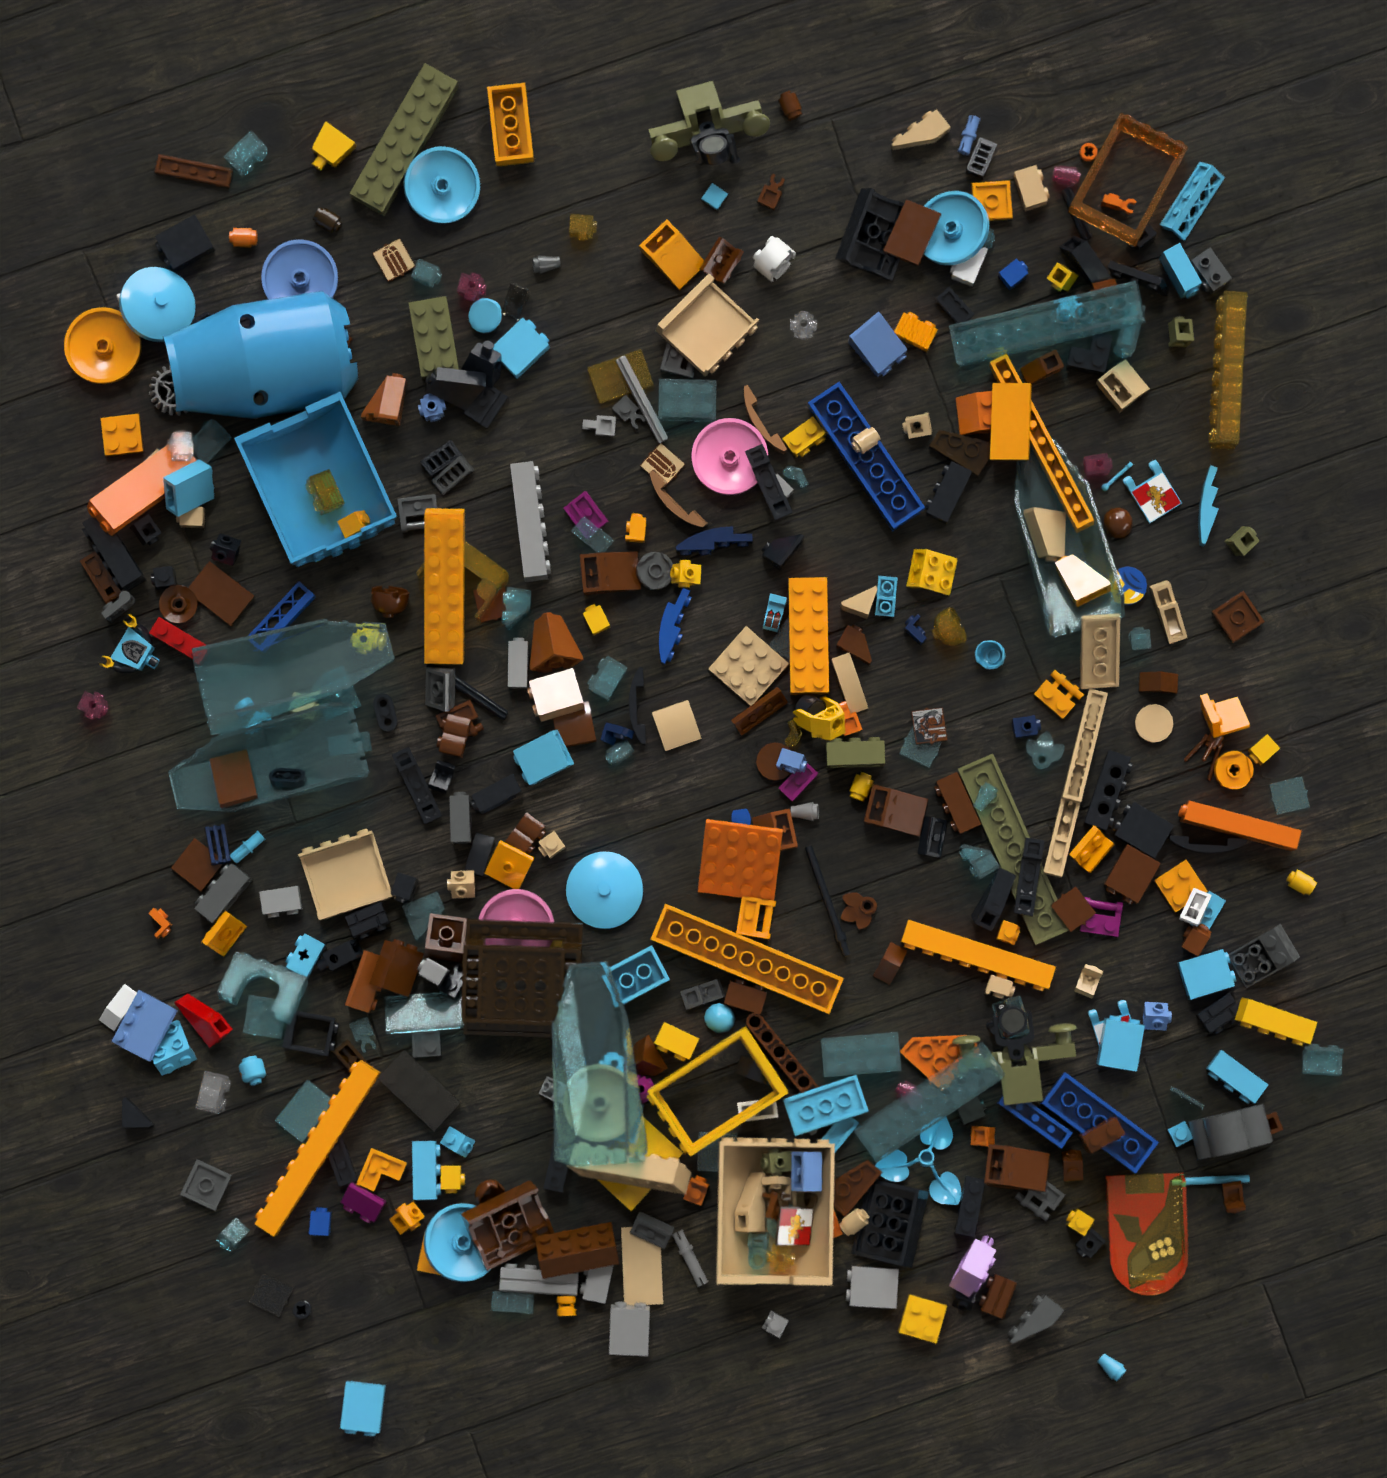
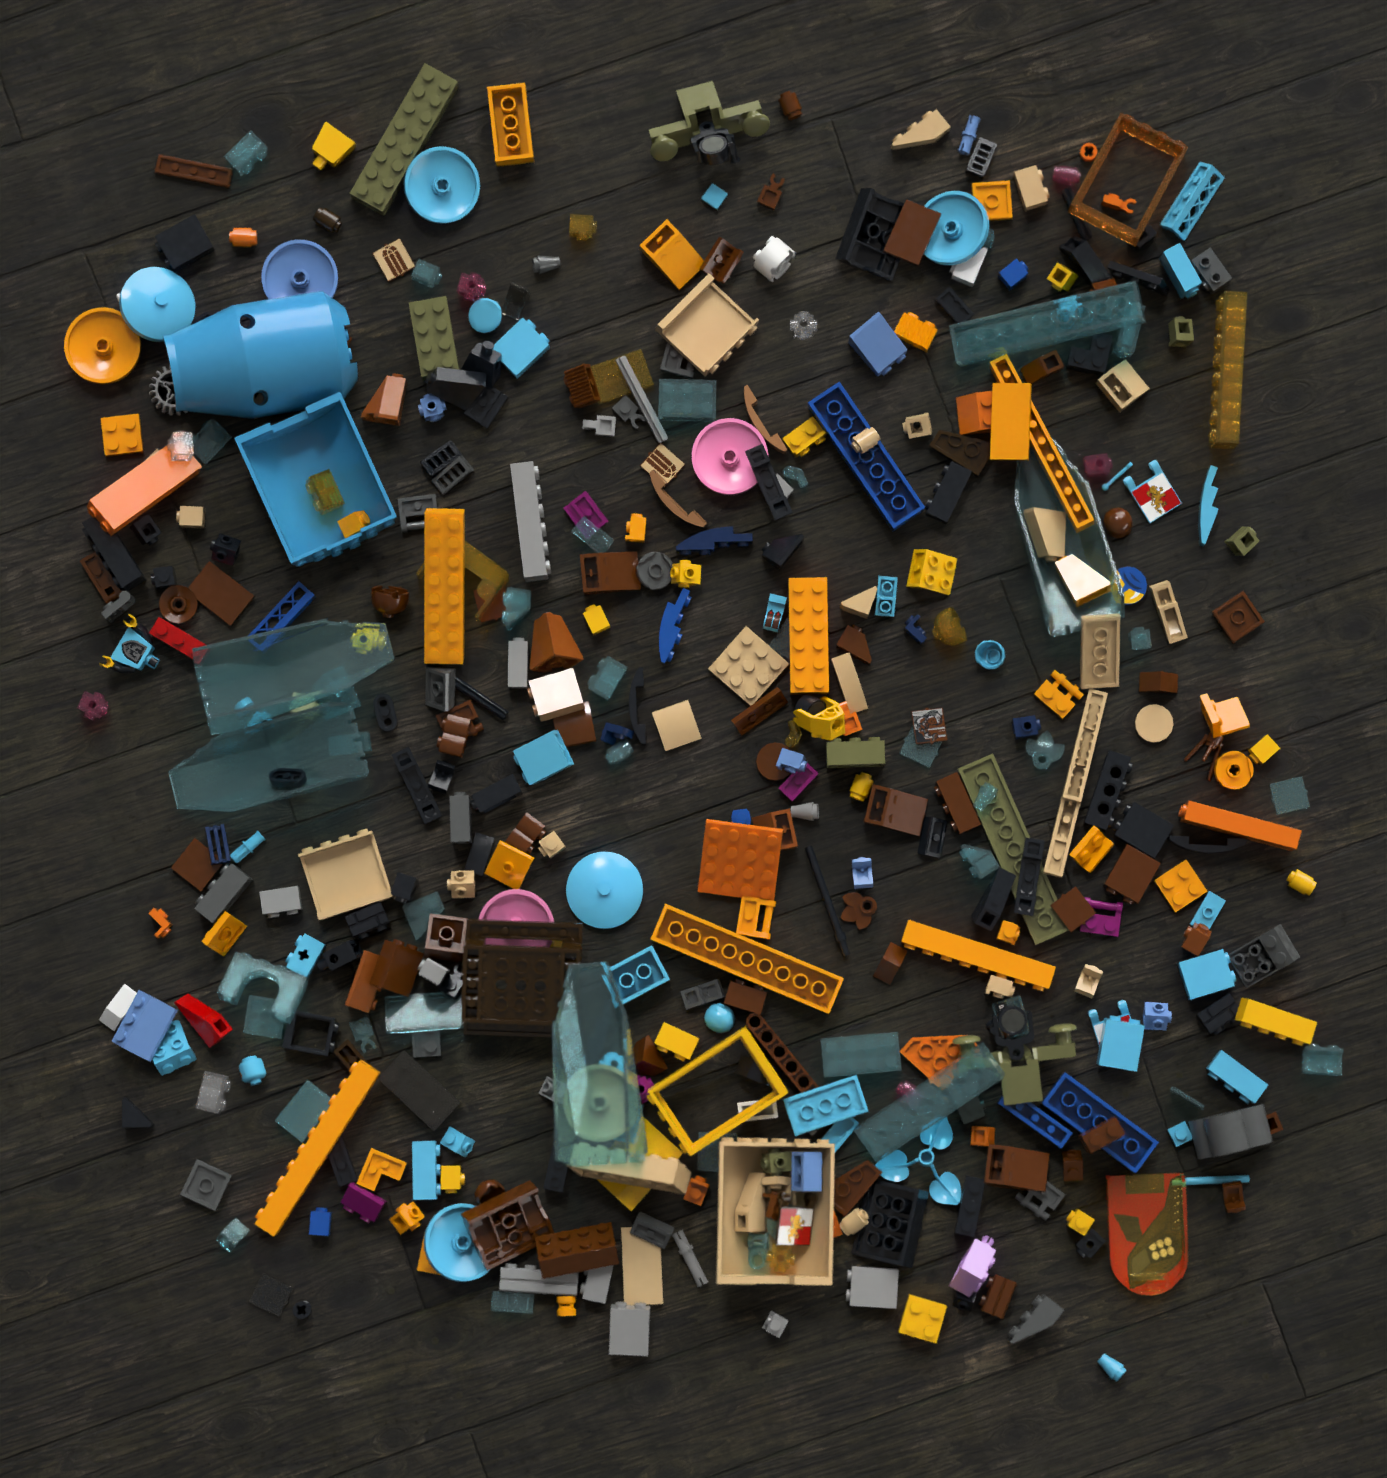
medium azure brick [163,459,214,517] -> none
reddish brown tile [210,749,258,808] -> none
medium azure brick [340,1381,386,1436] -> none
white slope [1180,888,1212,926] -> none
none -> reddish brown brick [564,364,601,408]
none -> medium blue bracket [852,857,873,889]

